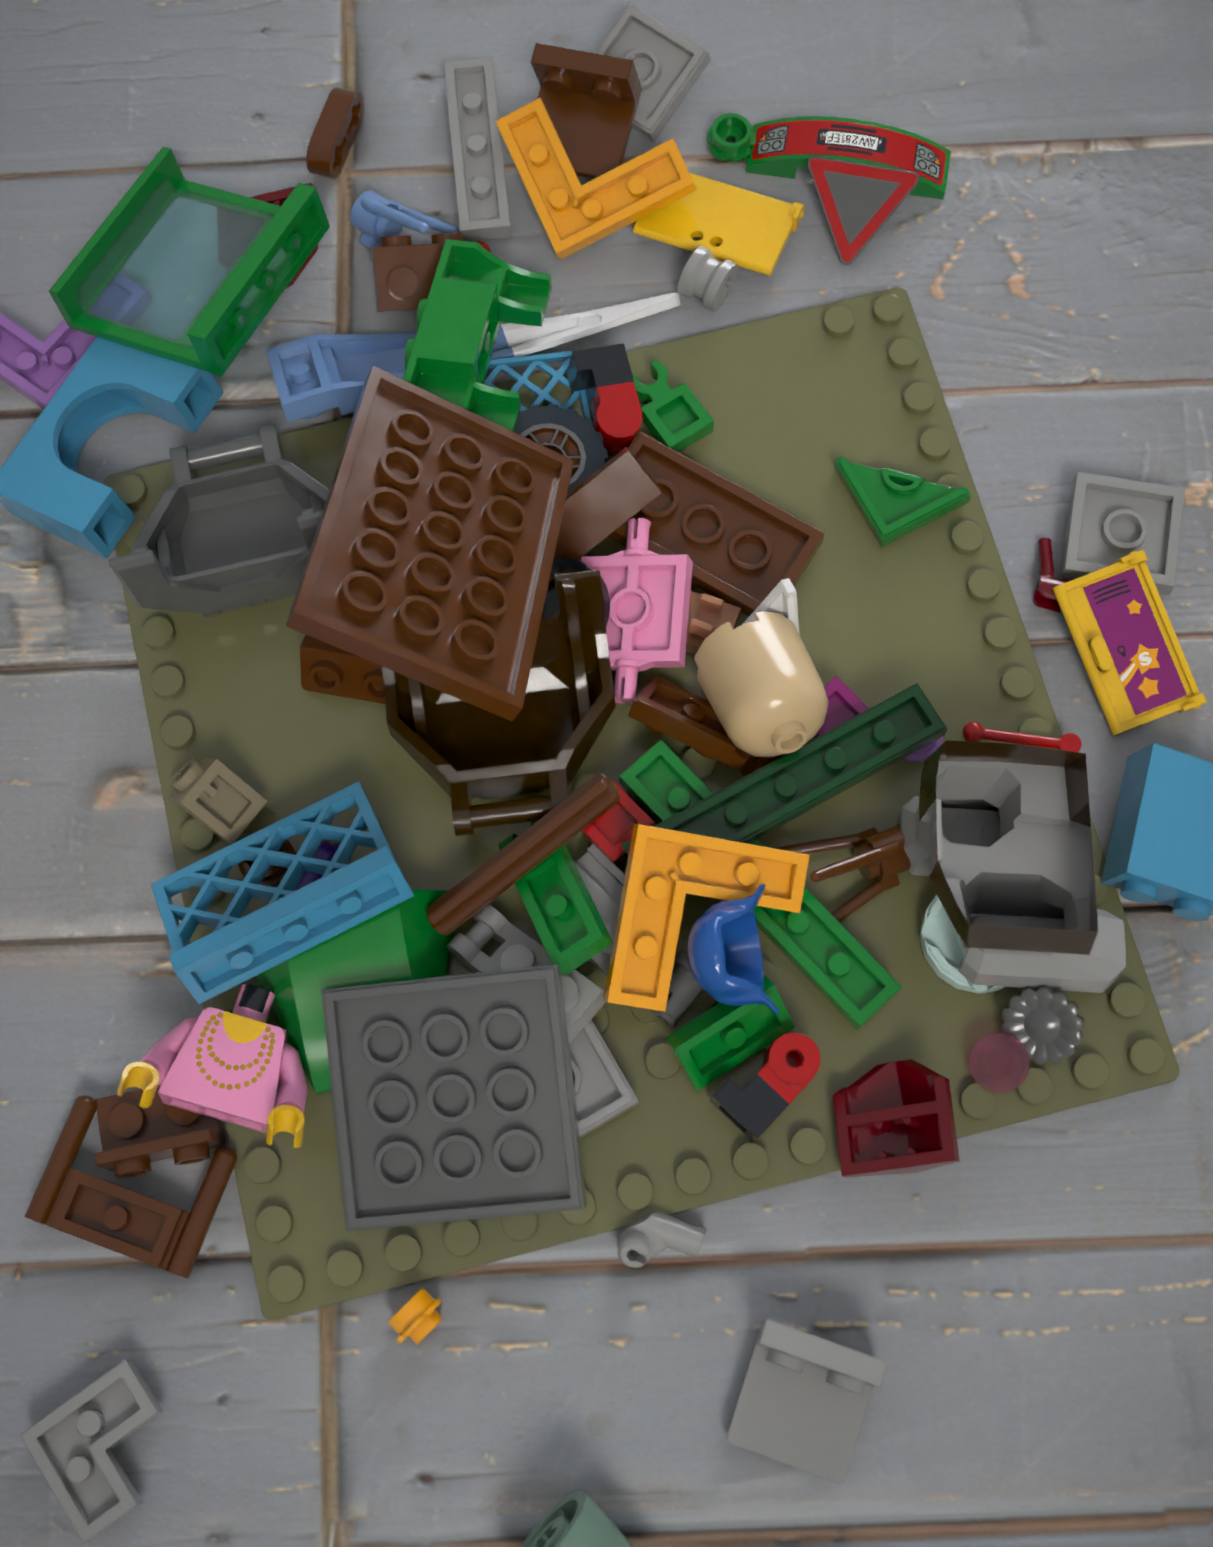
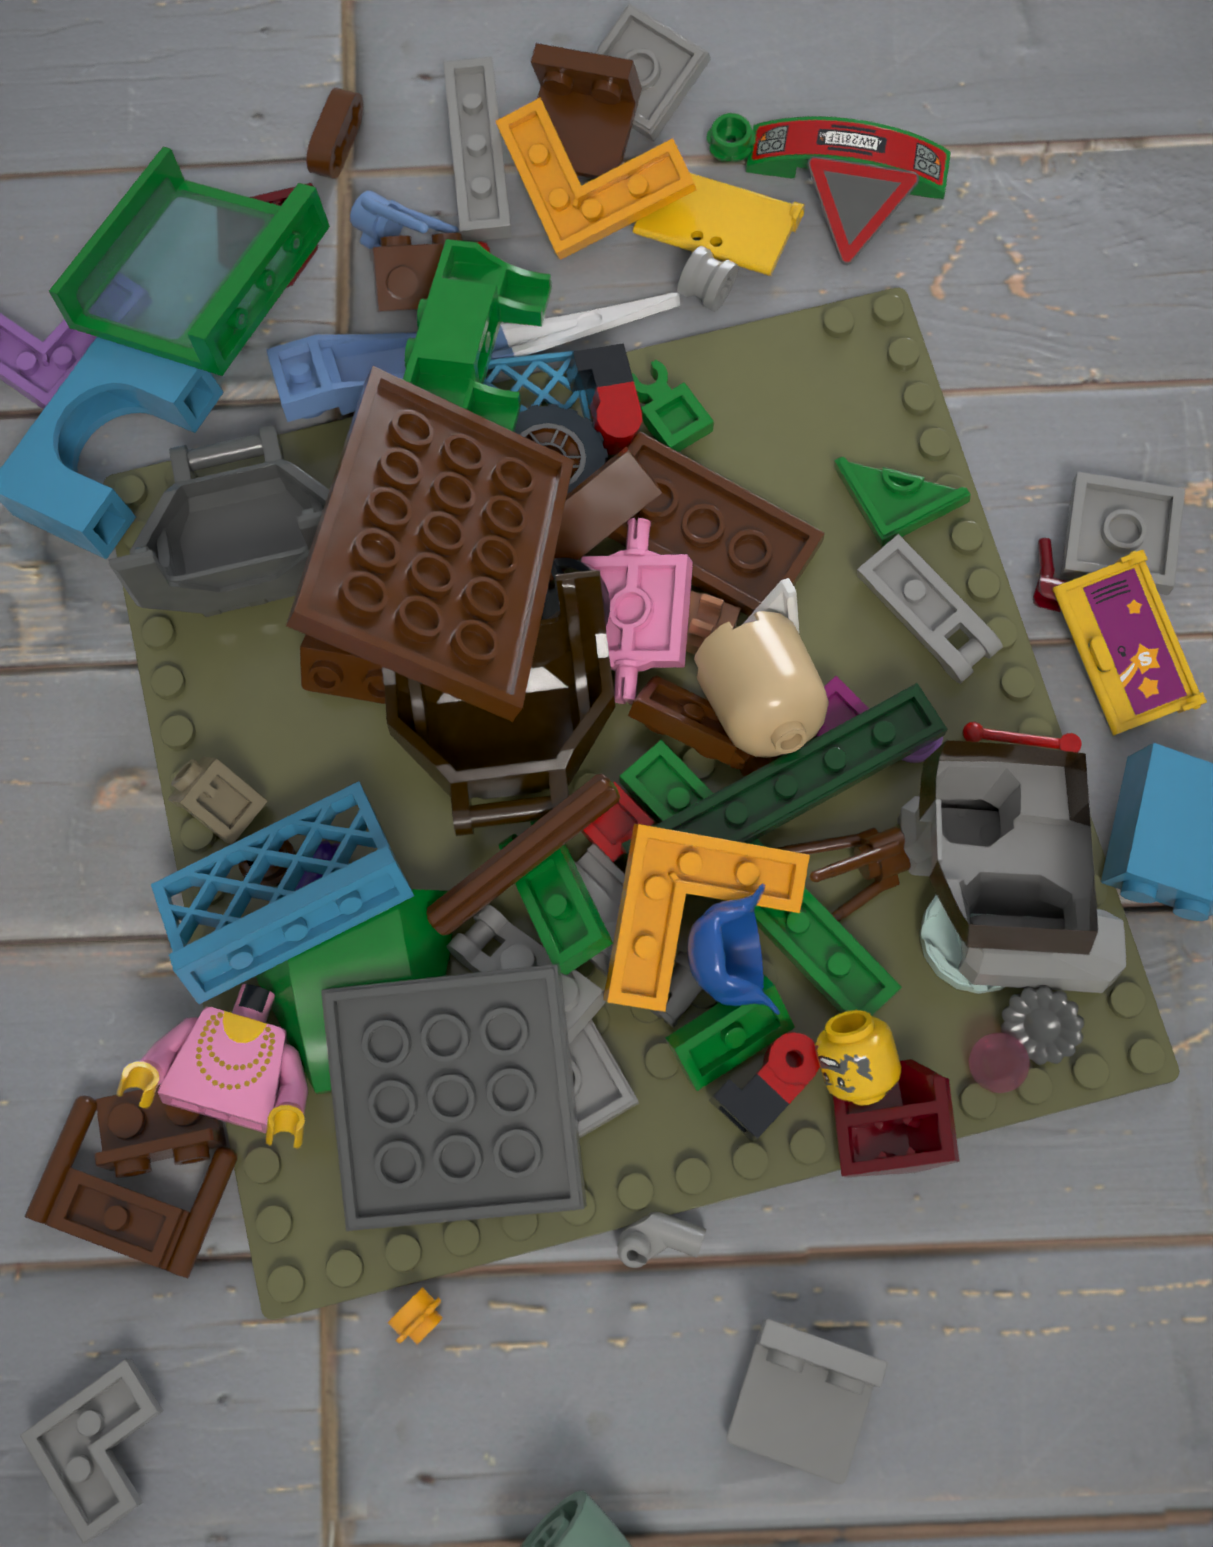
none -> yellow head [815,1010,901,1105]
none -> light grey plate [857,534,1003,684]

